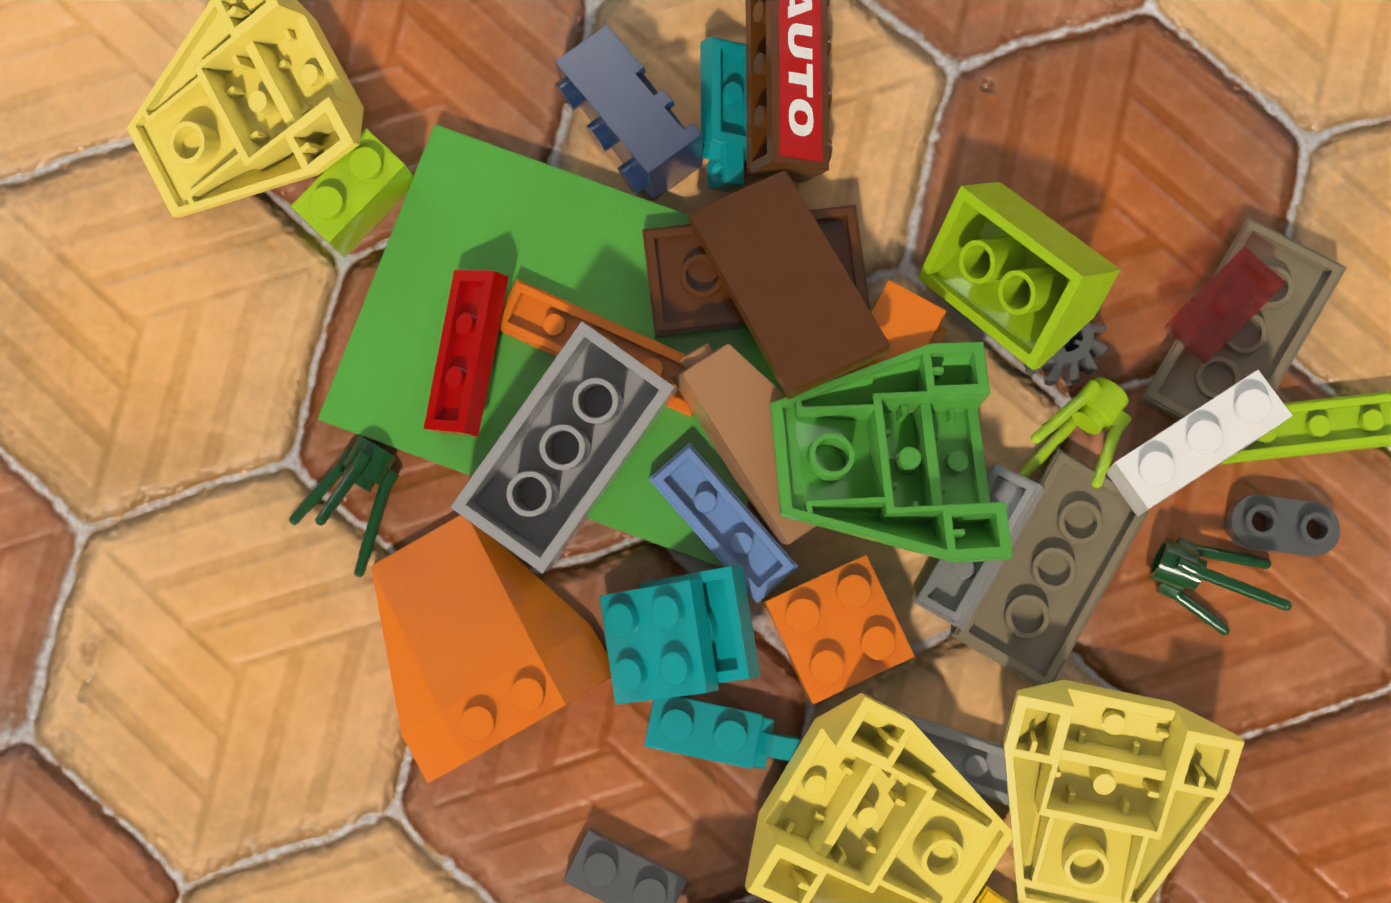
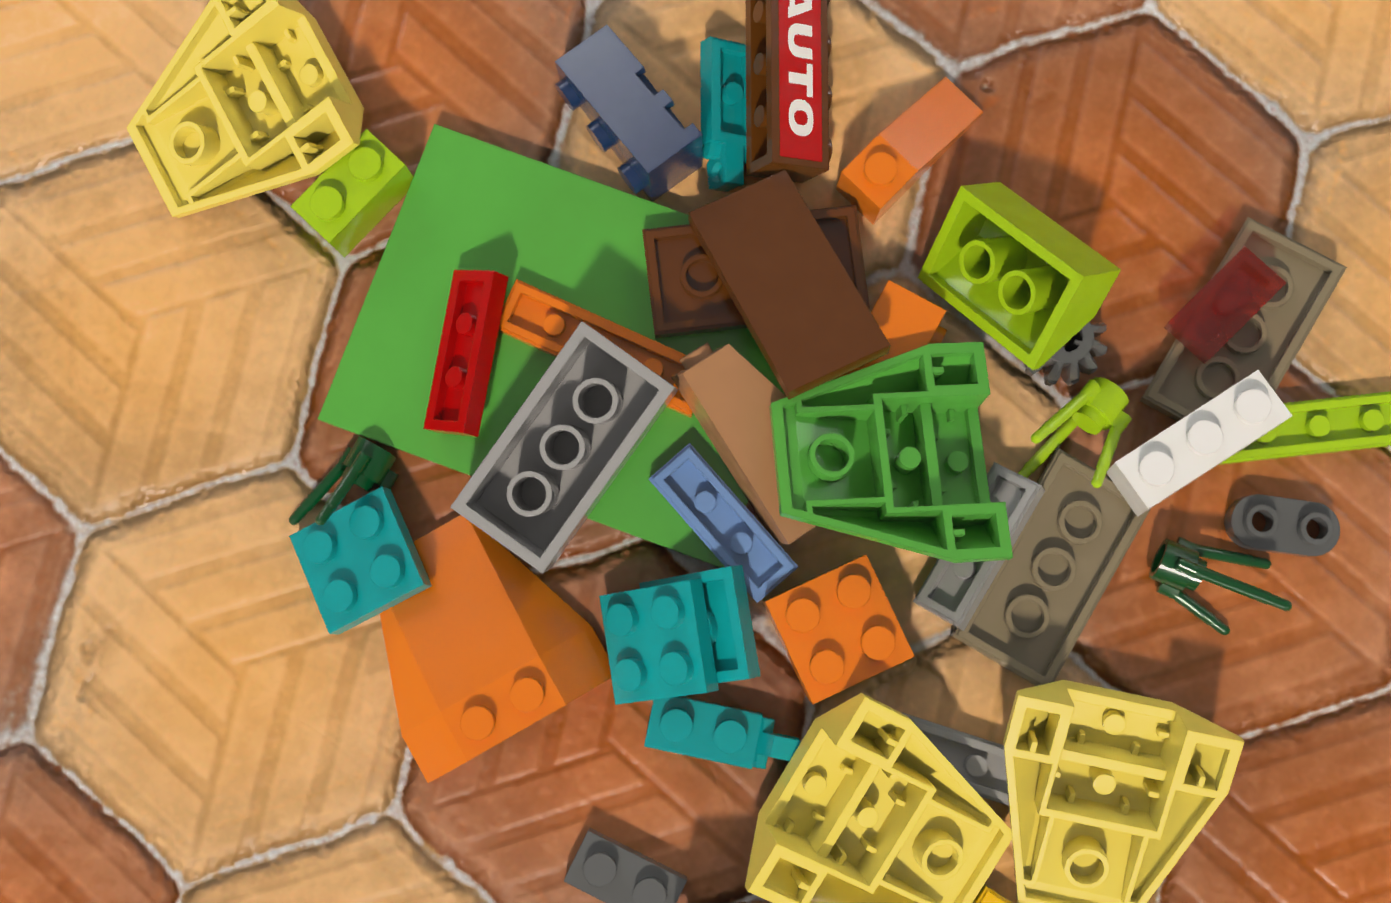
none -> teal plate [289,487,432,635]
none -> orange slope [836,76,983,225]

